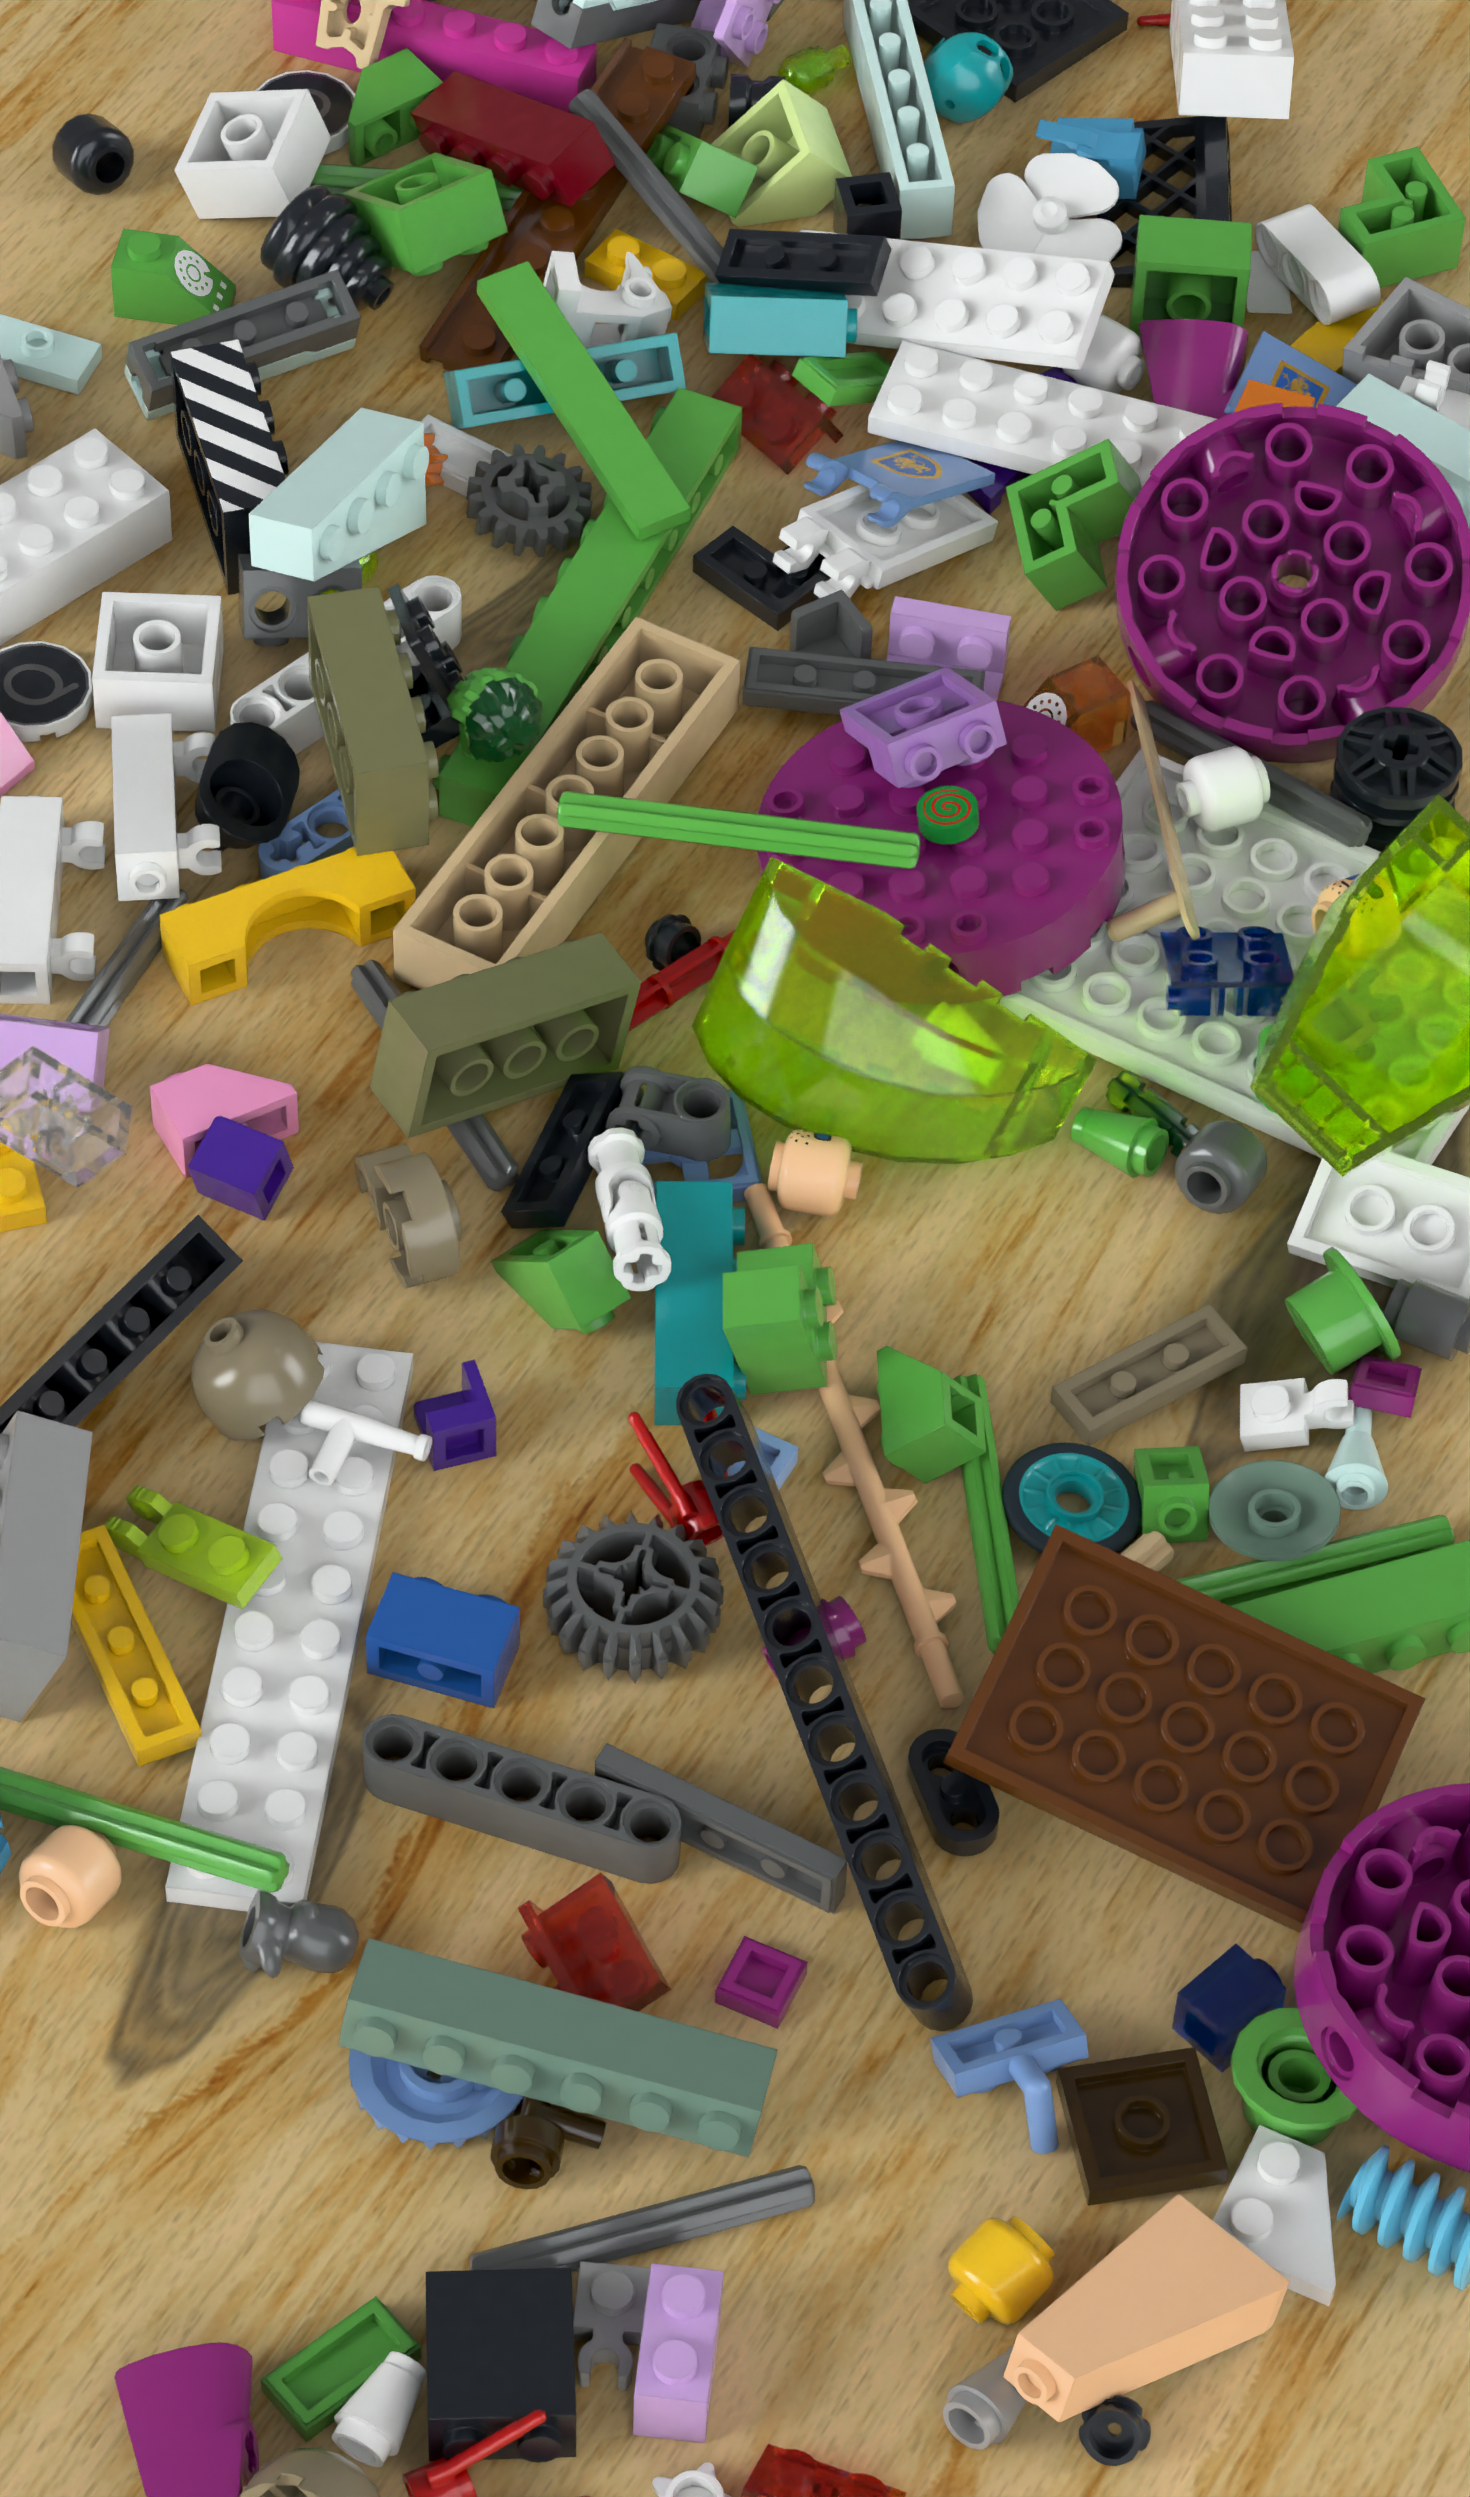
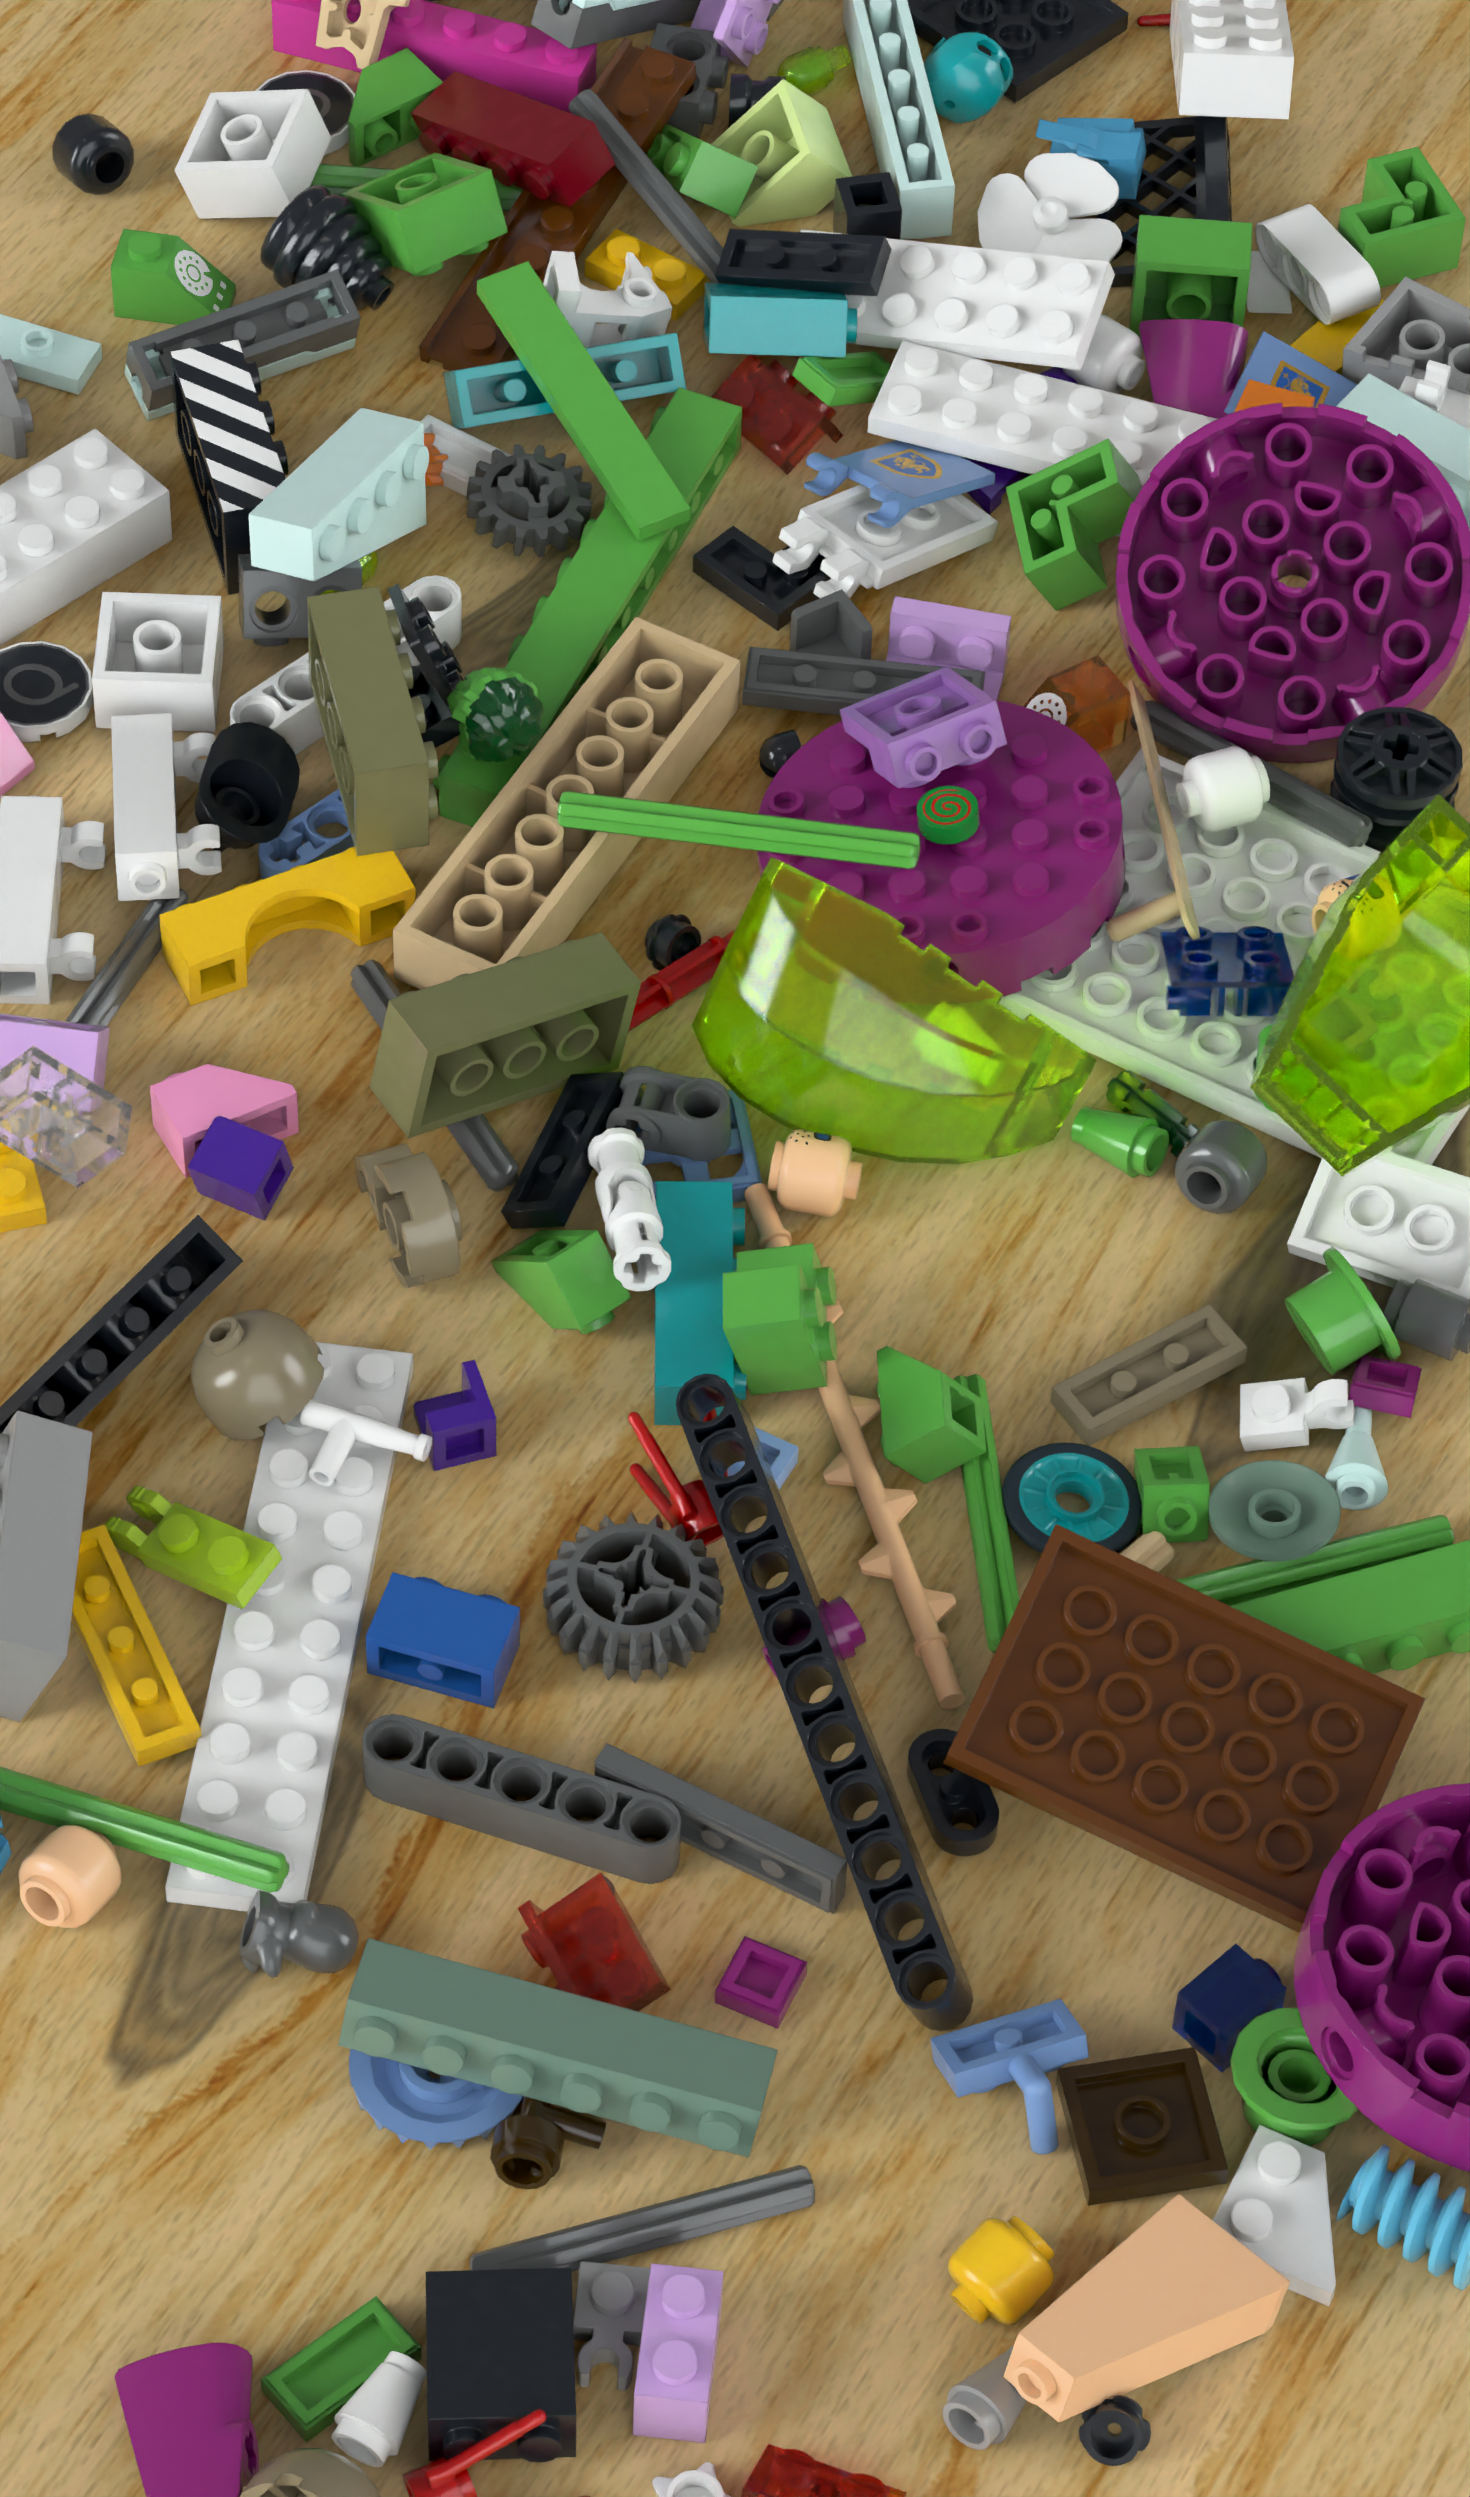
none -> black hinge [759,729,802,778]

